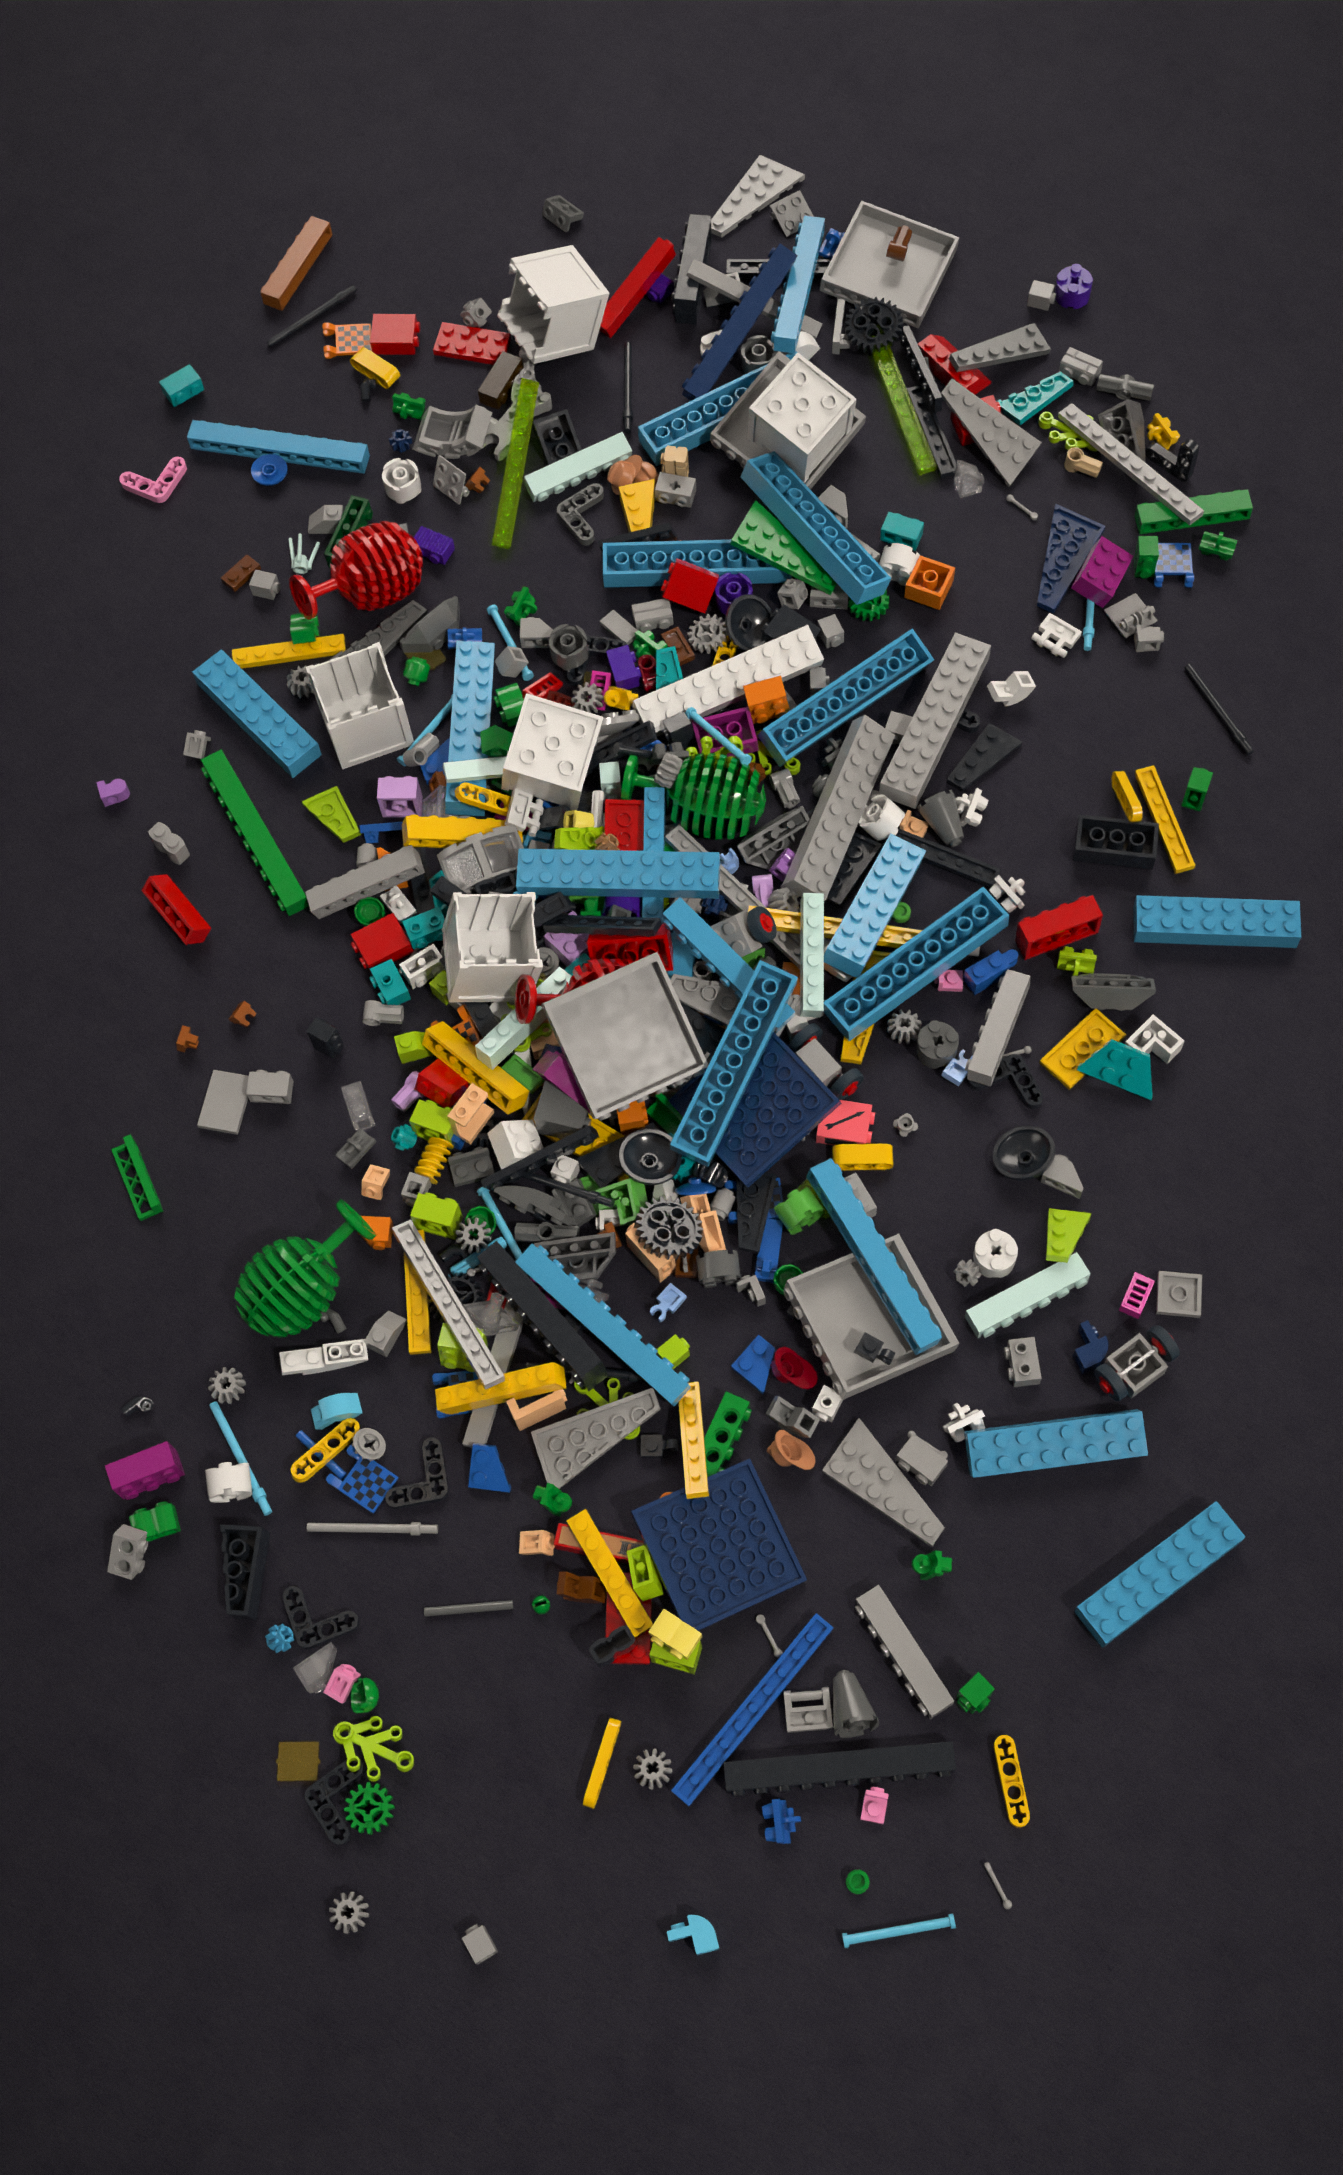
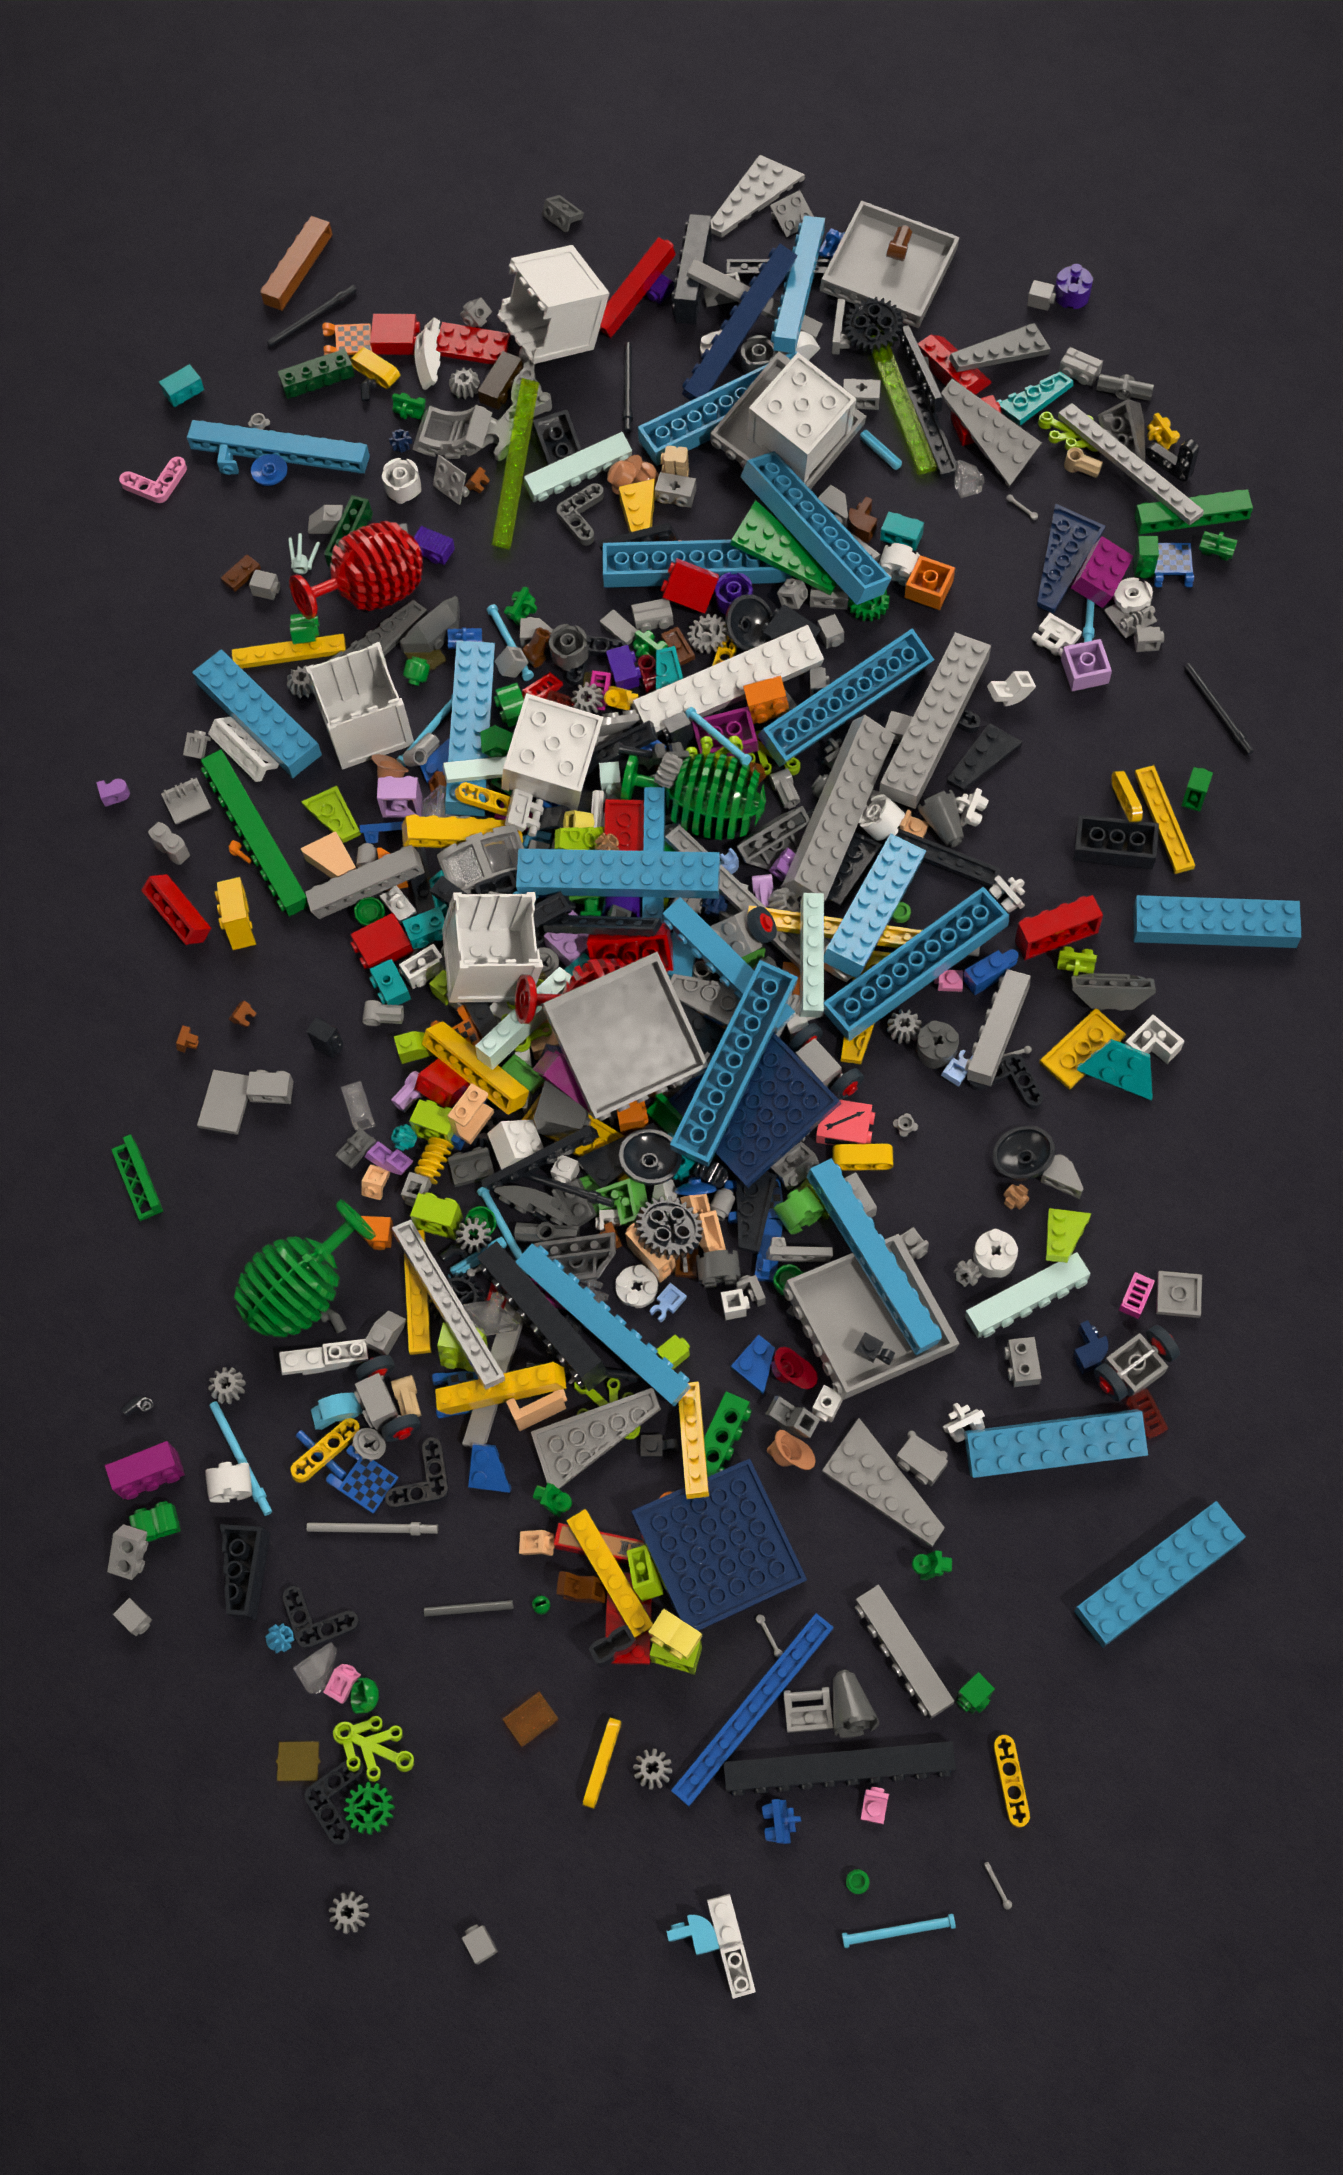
none -> light grey brick [113,1598,152,1636]
none -> light grey hinge [161,778,211,824]
none -> white fence [208,717,279,782]
none -> yellow wedge [215,877,256,950]
none -> dark azure bracket [217,444,239,475]
none -> orange hand [229,840,252,864]
none -> light grey plate [248,413,270,430]
none -> dark green brick [277,349,355,399]
none -> light nougat slope [301,831,356,878]
none -> brick [354,1355,421,1442]
none -> medium lavender slope [365,1141,413,1175]
none -> nougat piece [371,754,409,778]
none -> tan piece [391,1375,421,1417]
none -> white slope [415,318,441,390]
none -> light grey gear [449,367,480,400]
none -> clear orange plate [503,1692,559,1747]
none -> reddish brown piece [522,627,551,668]
none -> white plate [616,1265,658,1308]
none -> white slope [707,1894,756,1999]
none -> white brick [721,1289,750,1320]
none -> light grey hinge [766,1237,833,1262]
none -> light grey bracket [770,1142,819,1190]
none -> light grey brick [843,379,880,410]
none -> reddish brown brick [848,497,877,544]
none -> medium azure axle [860,430,902,470]
none -> light grey bracket [900,1227,929,1259]
none -> medium nougat gear [1003,1184,1030,1210]
none -> lavender brick [1061,639,1112,691]
none -> white plate [1114,578,1153,613]
none -> clear red slope [1127,1389,1168,1439]

